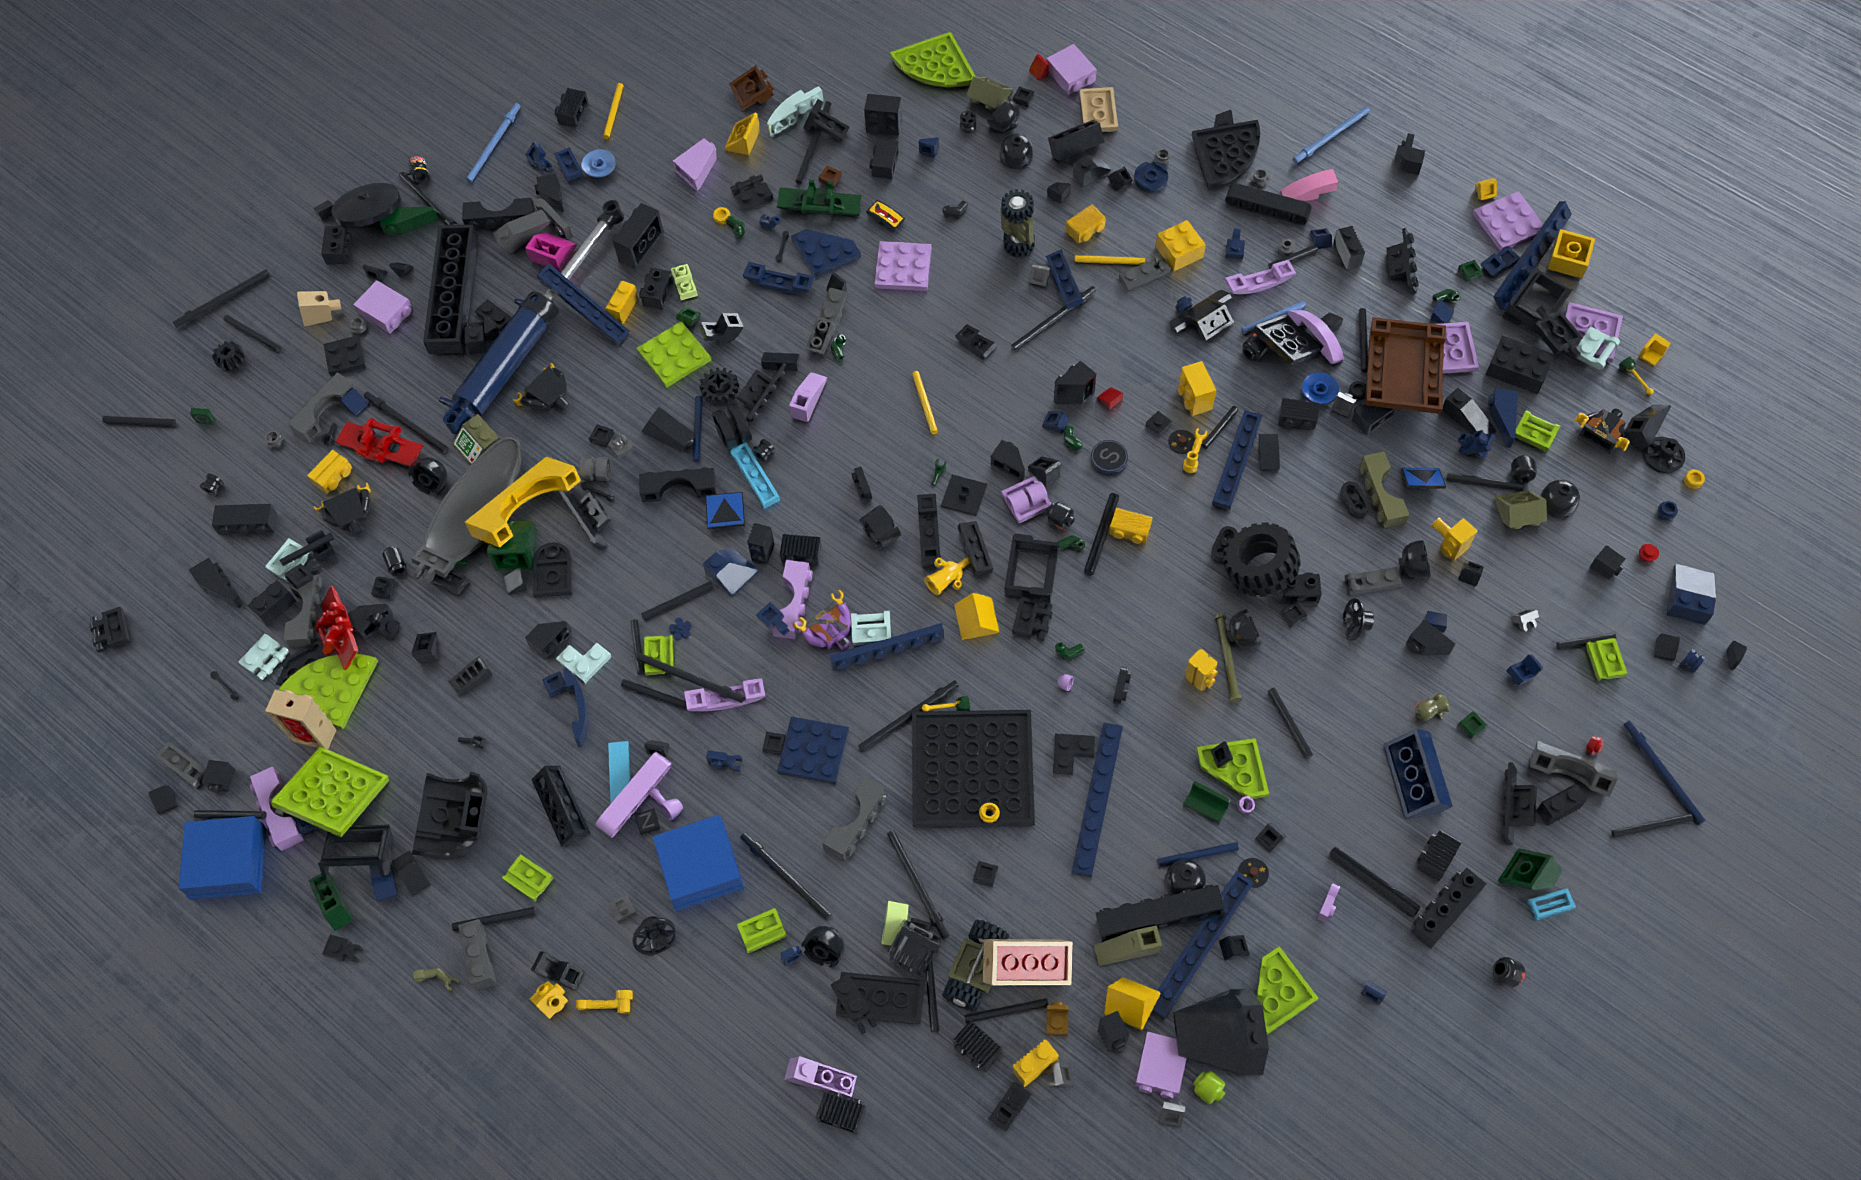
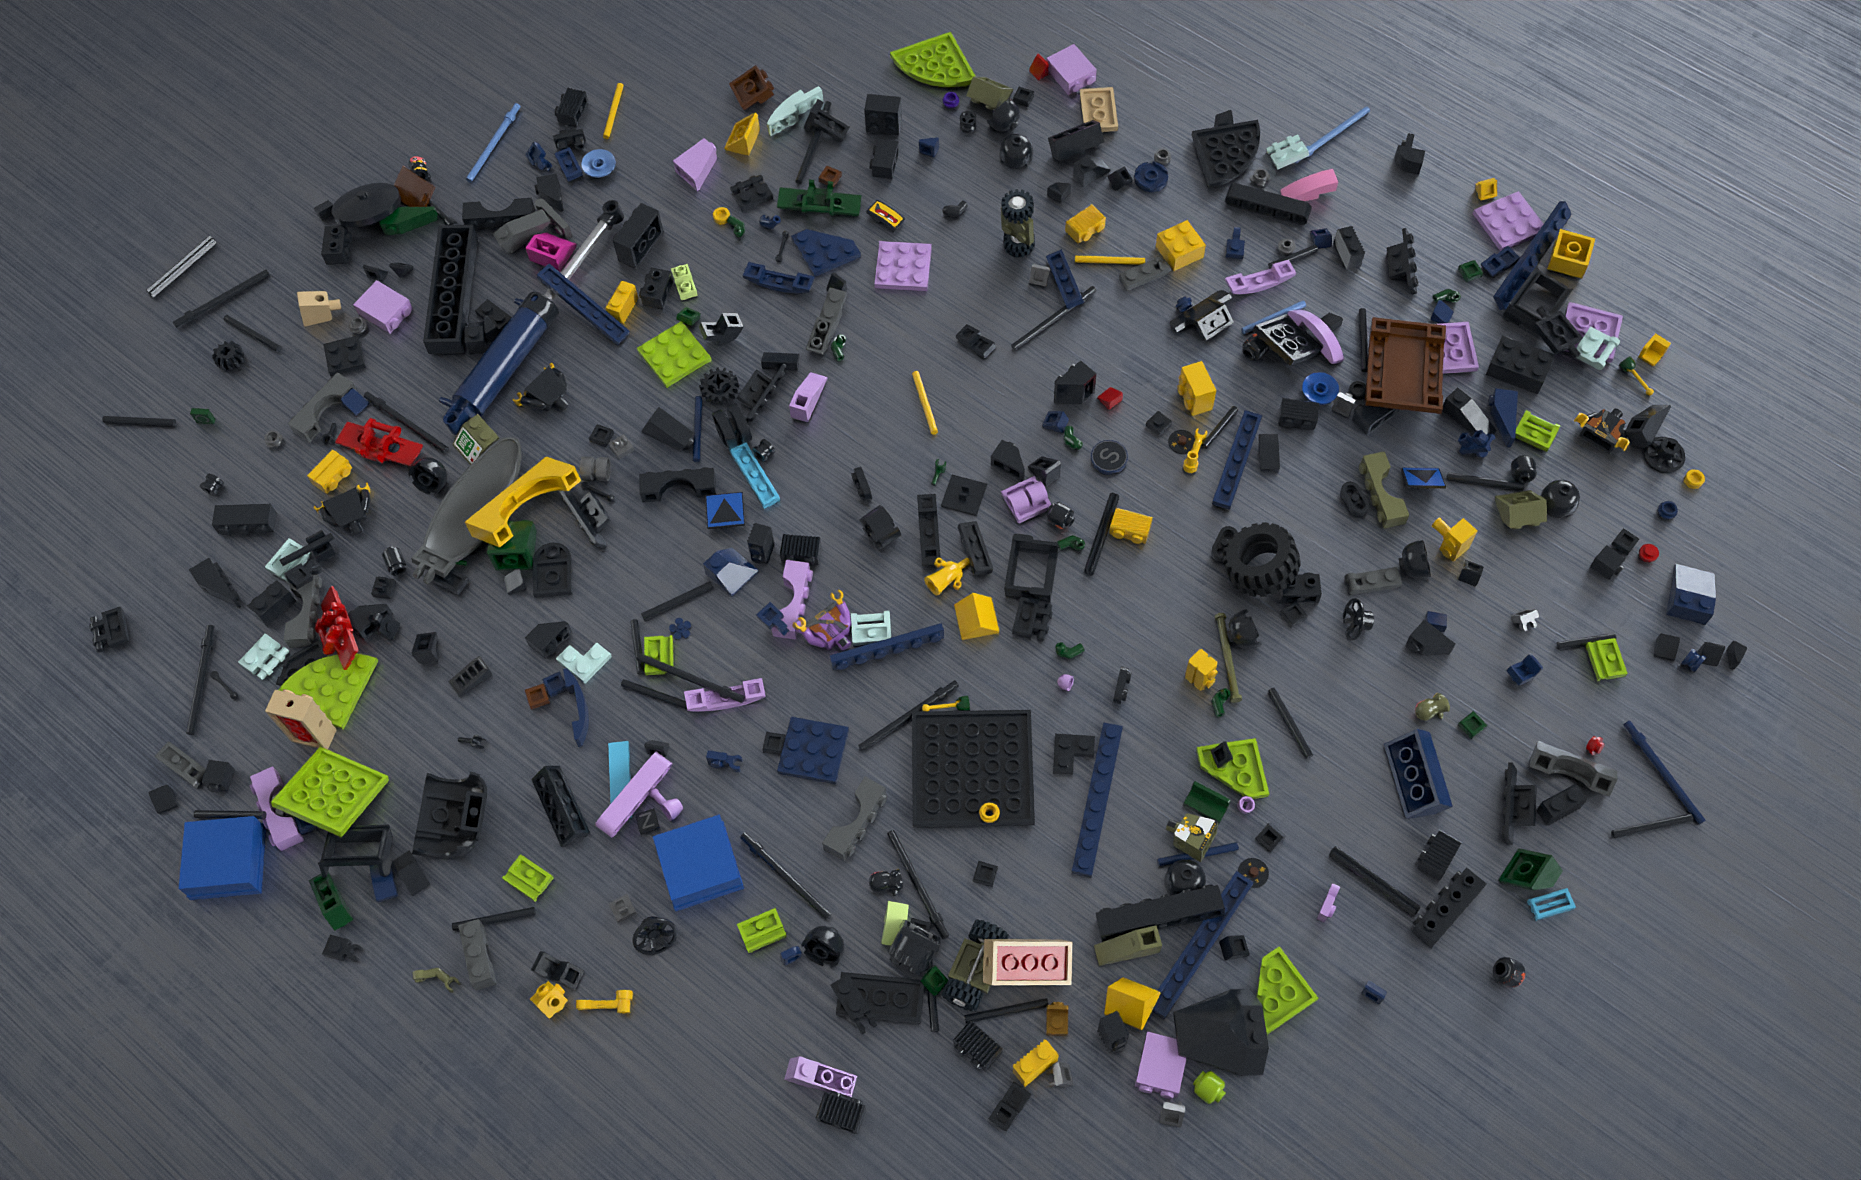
none -> axle [146,236,216,298]
none -> black bar [186,625,215,735]
none -> reddish brown container [394,166,436,207]
none -> reddish brown plate [525,684,550,710]
none -> black hips [553,124,586,151]
none -> black animal [869,869,903,896]
none -> dark green tile [920,965,948,996]
none -> dark purple plate [943,92,959,108]
none -> torso [1166,813,1218,862]
none -> dark green arm [1211,688,1230,717]
none -> light aqua plate [1266,134,1309,170]
none -> black plate [1611,528,1639,555]
none -> black slope [1698,642,1725,666]

